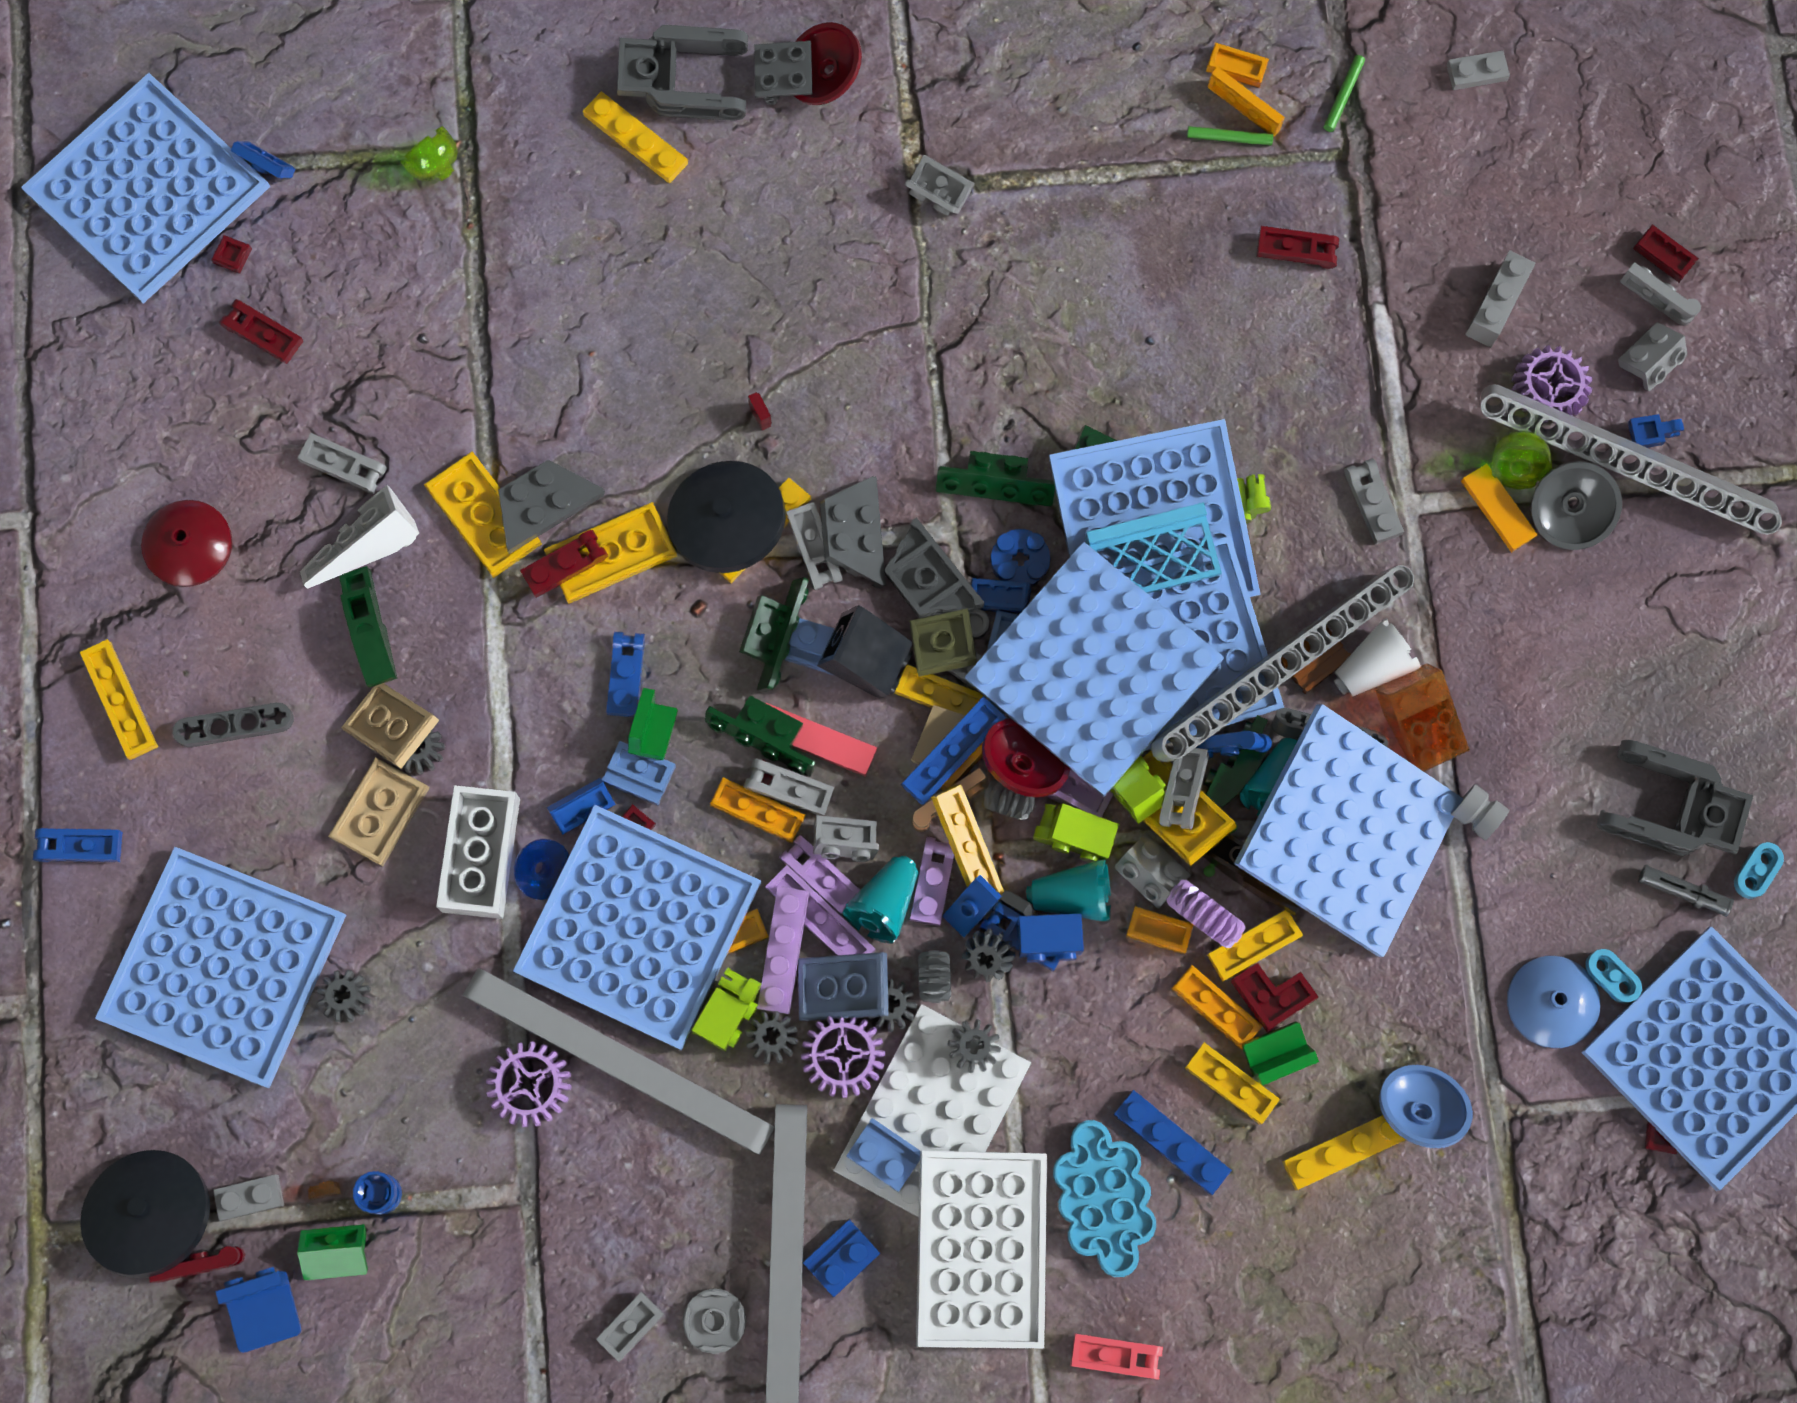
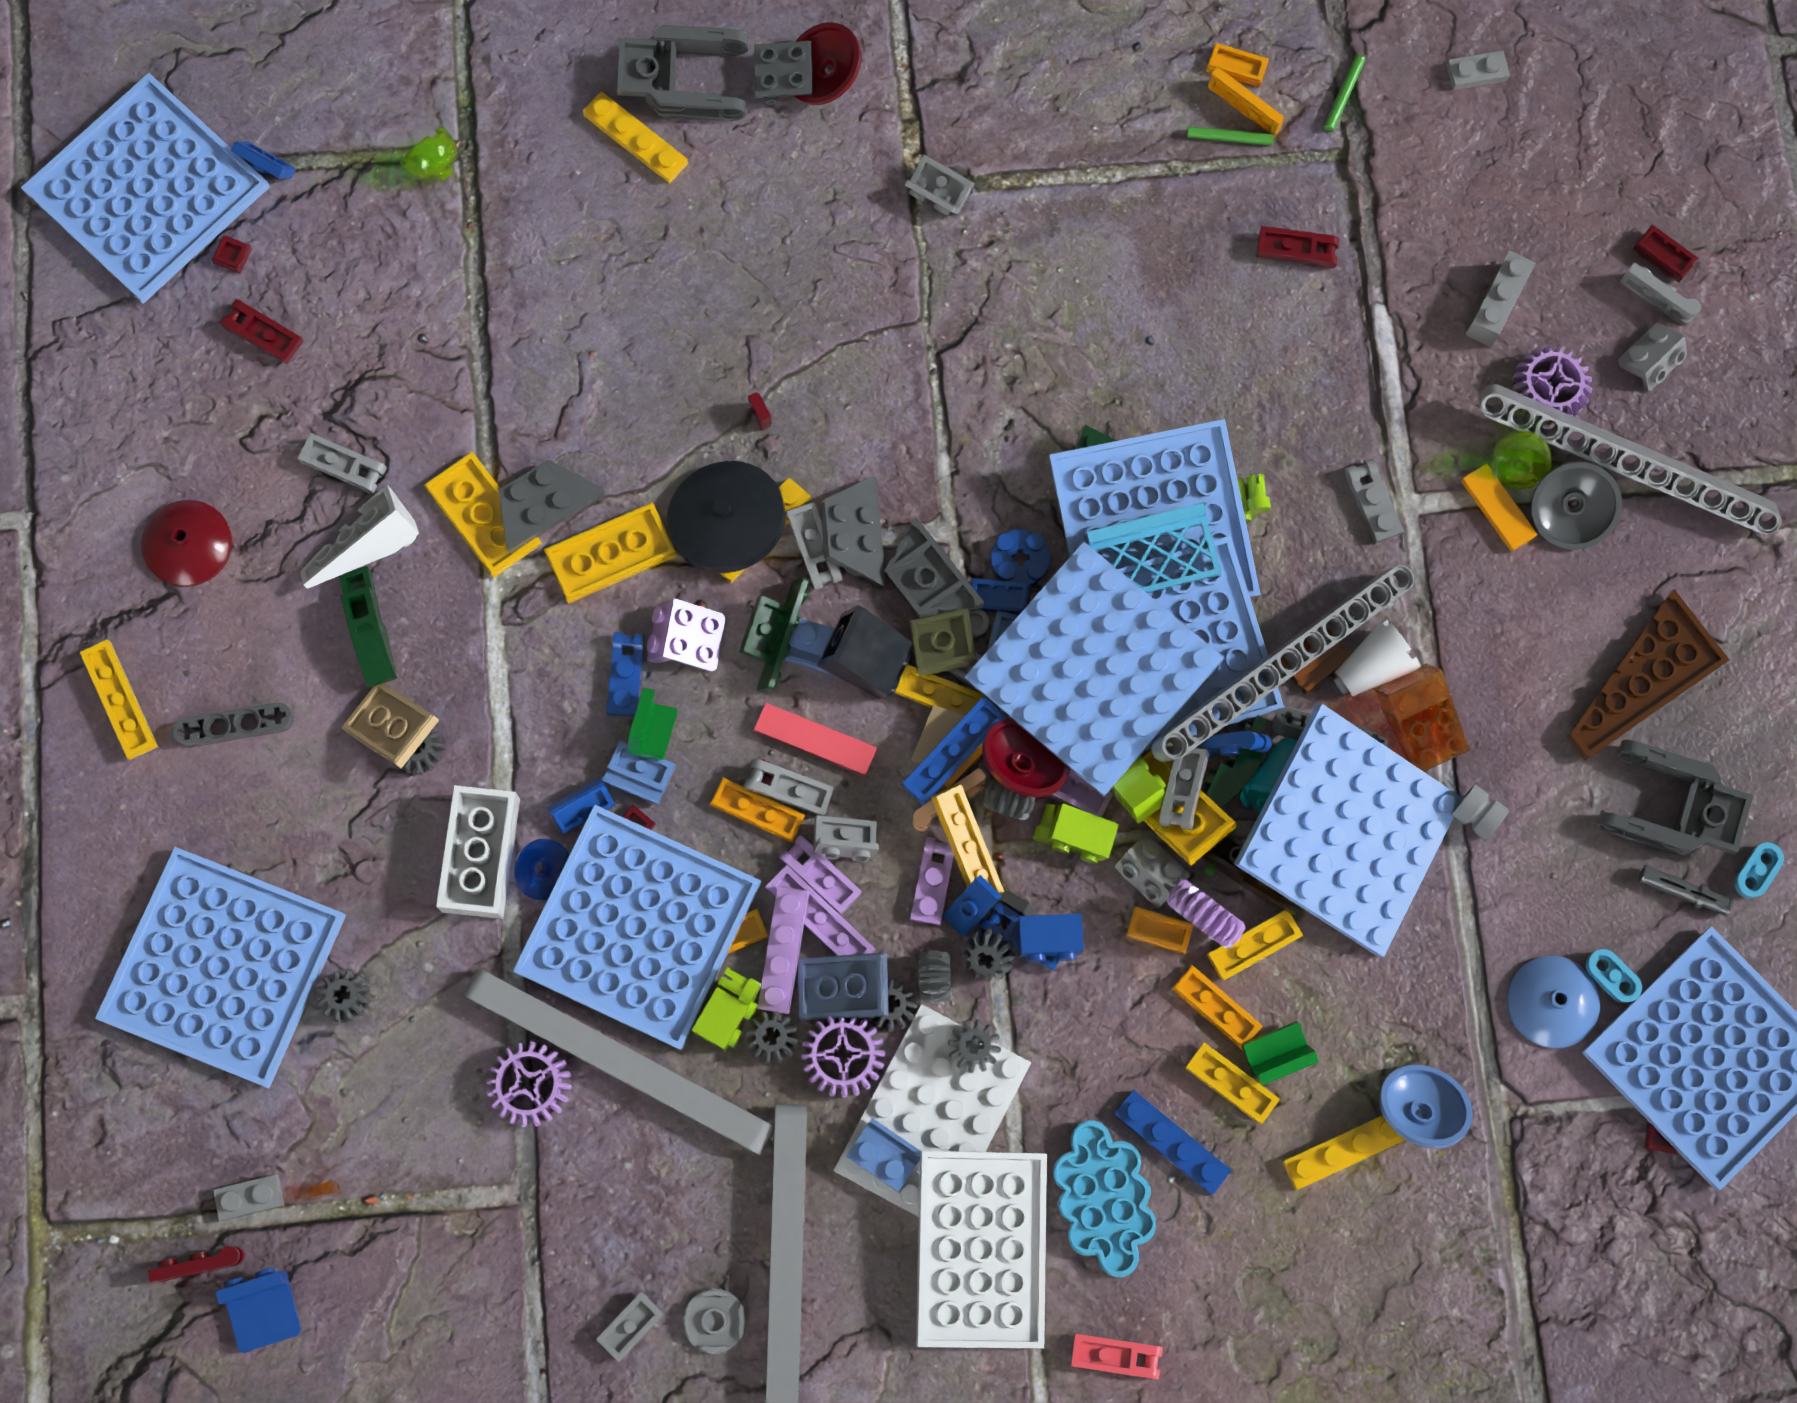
blue plate [32,828,123,862] -> none
black dish [80,1150,210,1278] -> none
panel [297,1224,368,1280] -> none
tan tile [328,757,429,867] -> none
blue wheel [353,1171,402,1215] -> none
dark red plate [520,530,608,598] -> none
dark green bracket [705,695,815,777] -> none
blue plate [803,1219,881,1297] -> none
teal cone [843,856,919,944] -> none
dark green bracket [936,451,1055,507] -> none
teal cone [1026,860,1111,922] -> none
dark red plate [1231,963,1319,1032] -> none
blue plate [1628,414,1684,448] -> none
none -> bracket [647,598,725,671]
none -> reddish brown wing [1567,589,1729,761]

